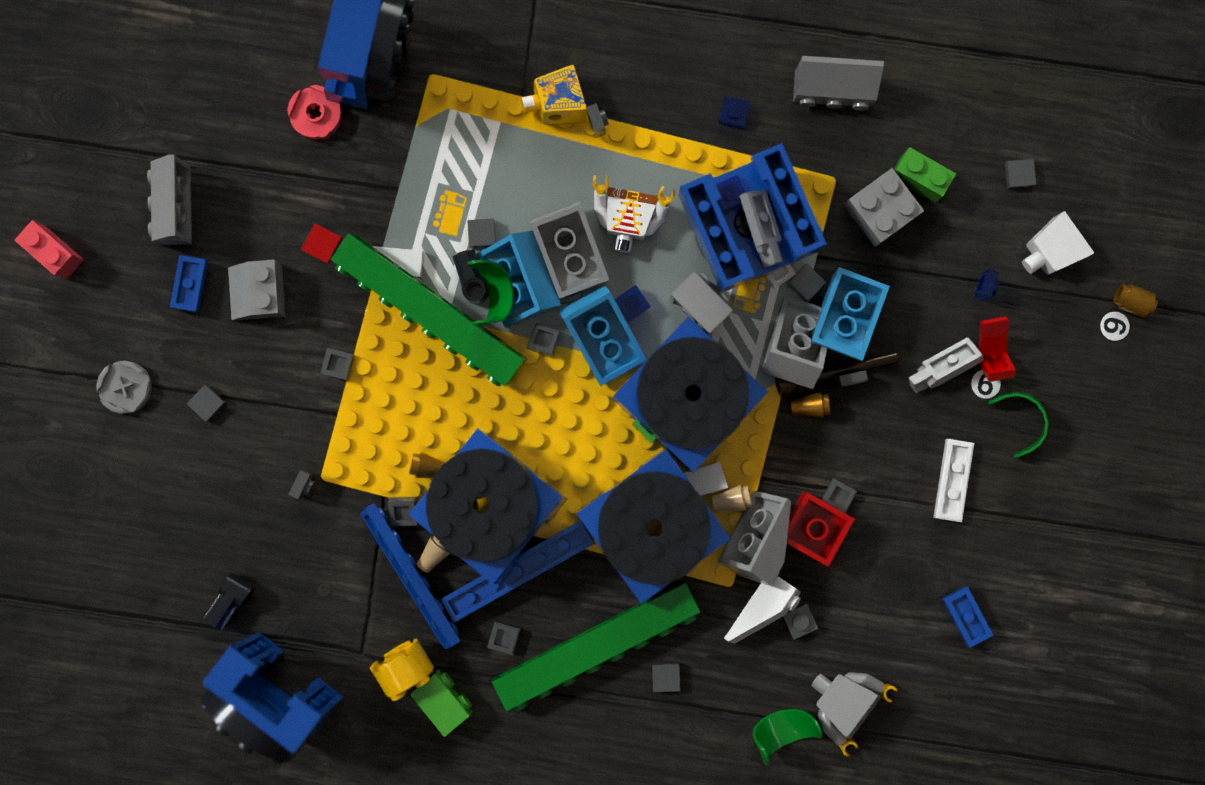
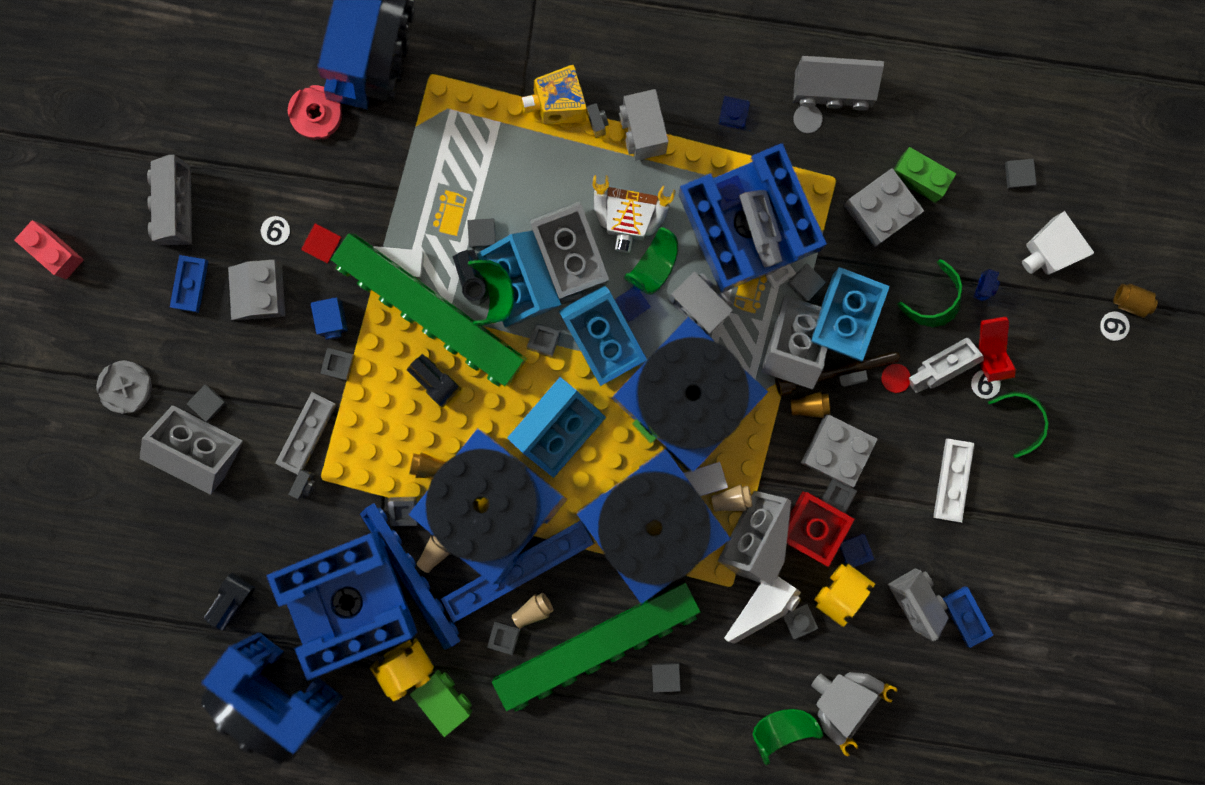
none -> light grey slope [139,405,243,495]
none -> white sticker [261,216,290,245]
none -> blue piece [266,531,418,680]
none -> light grey tile [275,392,337,475]
none -> blue brick [311,297,348,340]
none -> black piece [407,354,461,408]
none -> dark azure slope [507,377,606,478]
none -> tan cone [512,593,553,628]
none -> light grey brick [619,89,668,161]
none -> green piece [624,227,678,295]
none -> light grey sticker [794,106,822,133]
none -> light grey brick [801,415,877,487]
none -> yellow brick [814,564,875,627]
none -> clear blue plate [840,534,874,567]
none -> red sticker [882,364,911,393]
none -> light grey slope [888,568,948,641]
none -> green piece [897,259,962,327]

